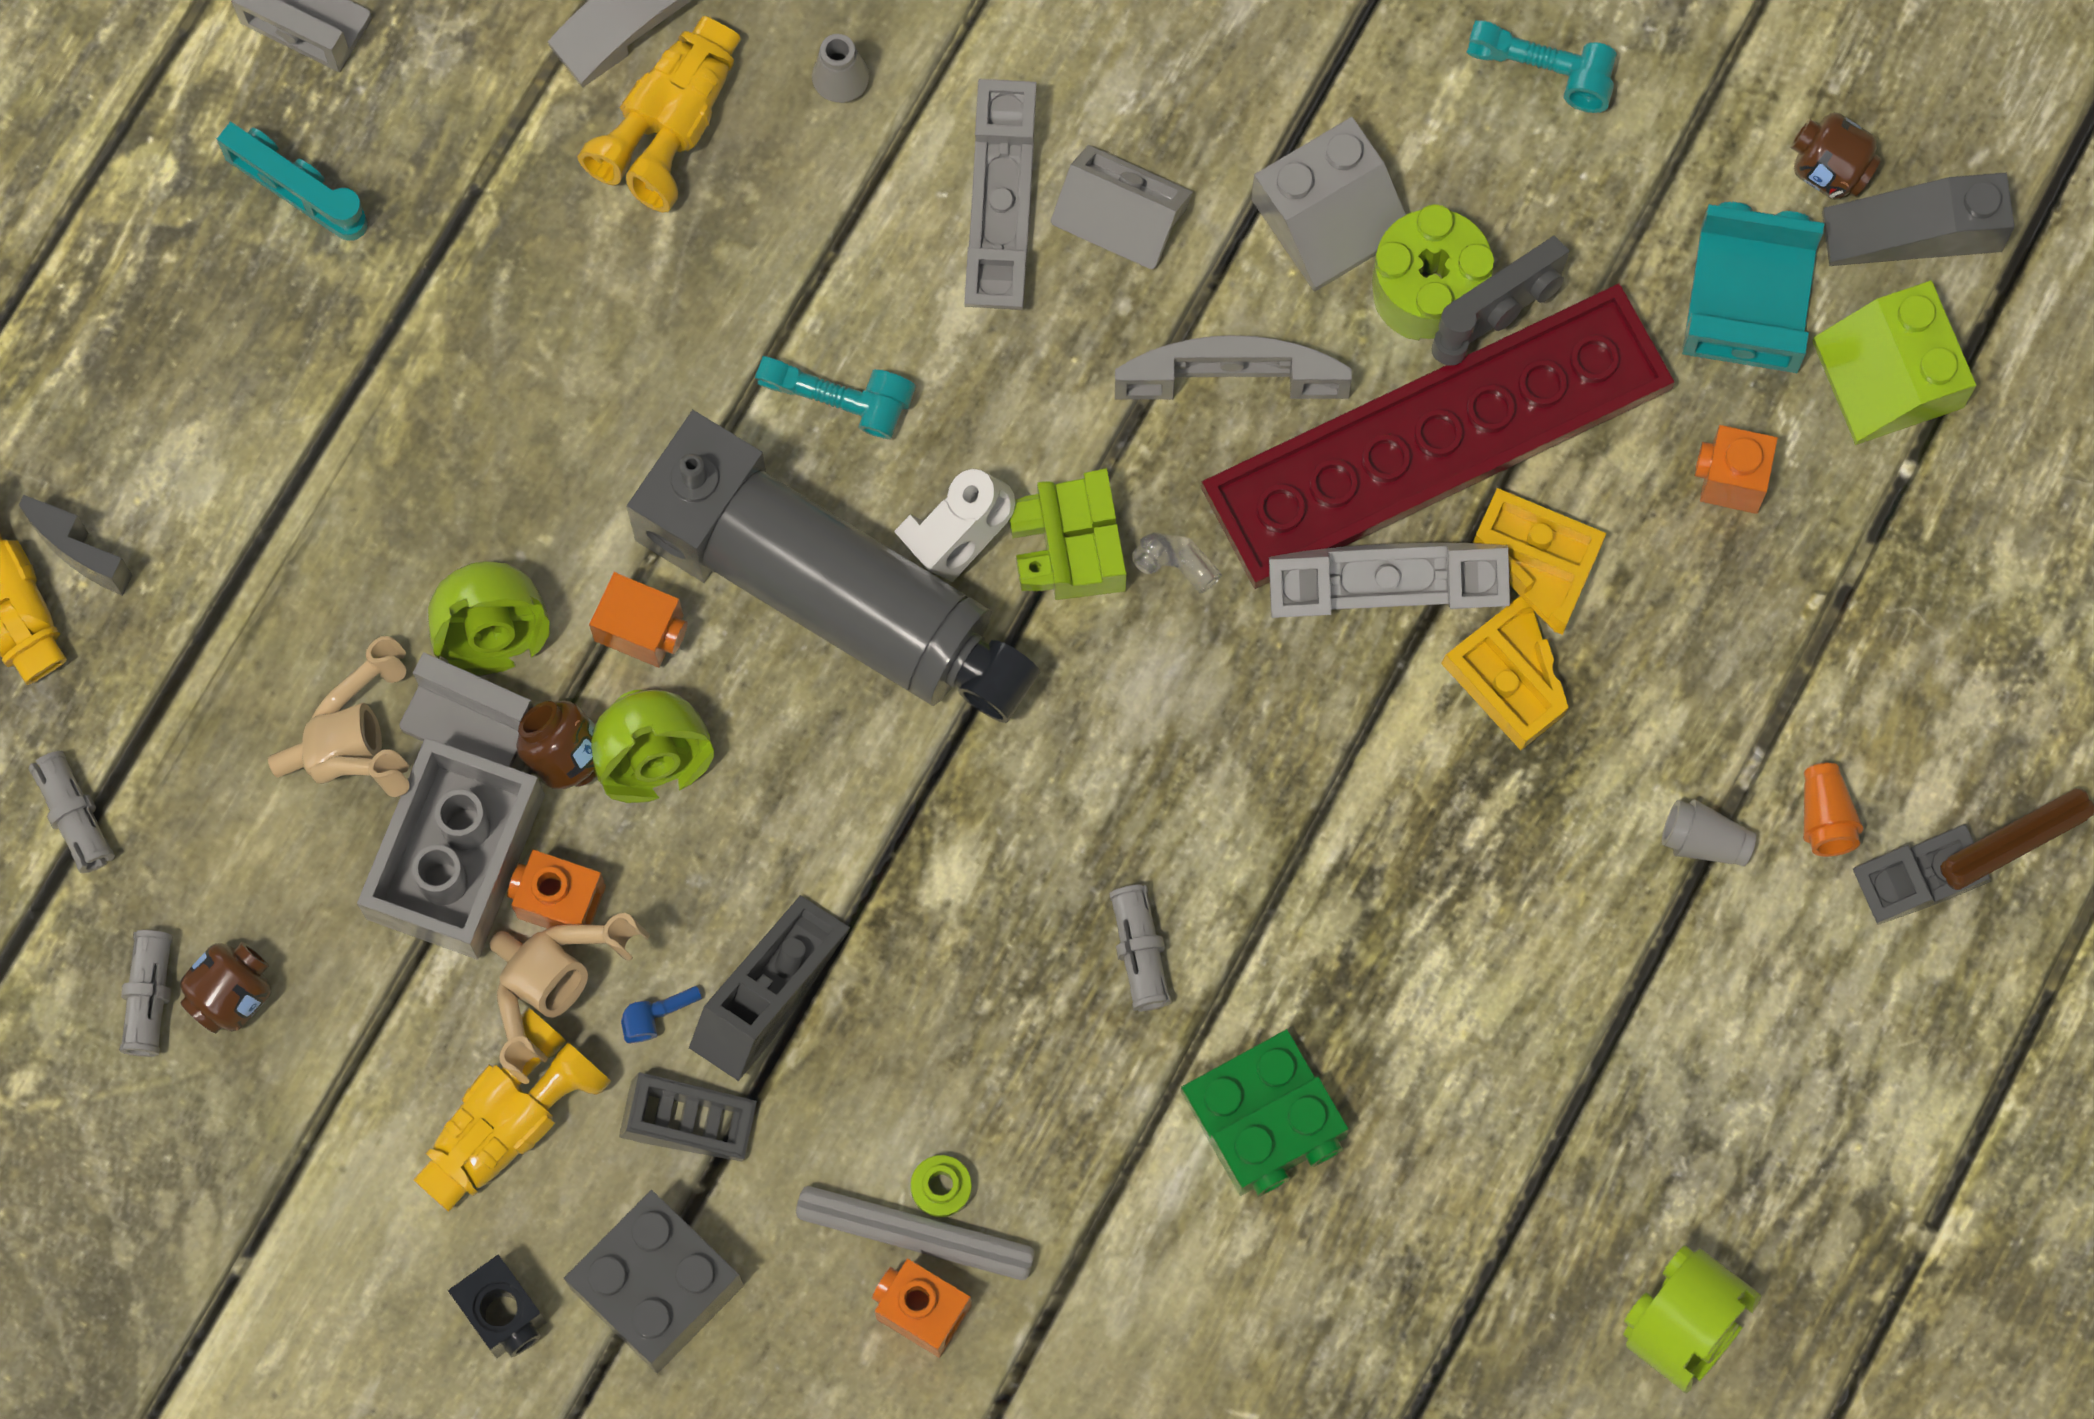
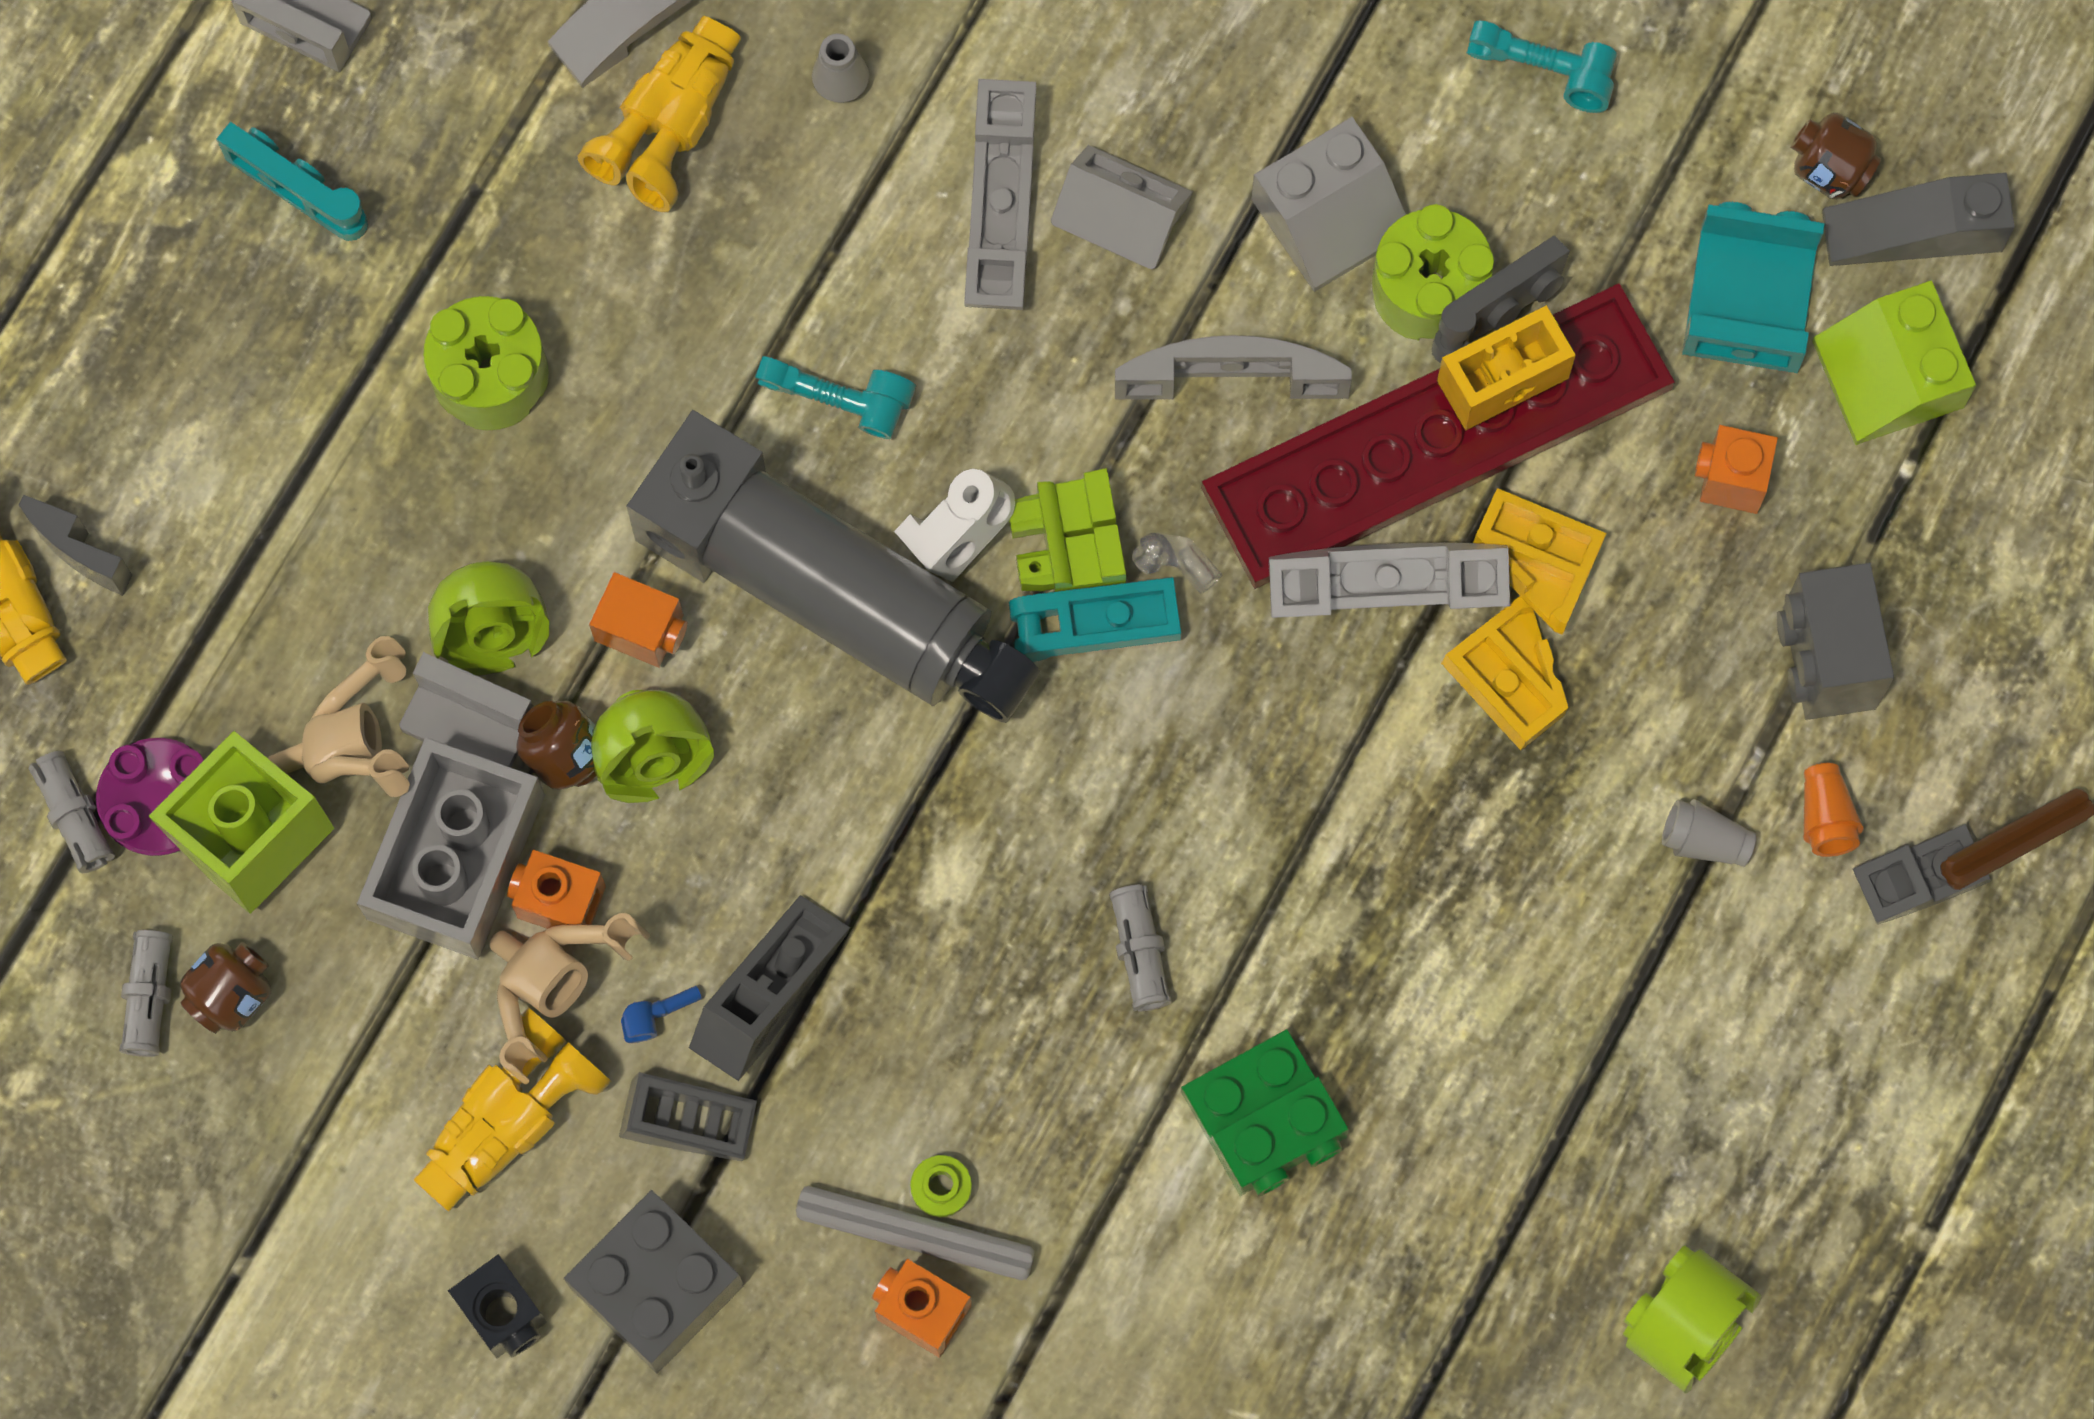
none -> magenta dish [96,738,204,856]
none -> lime slope [149,731,335,914]
none -> lime brick [423,296,549,430]
none -> teal plate [1009,577,1181,662]
none -> yellow brick [1437,305,1576,430]
none -> dark grey brick [1777,562,1894,720]

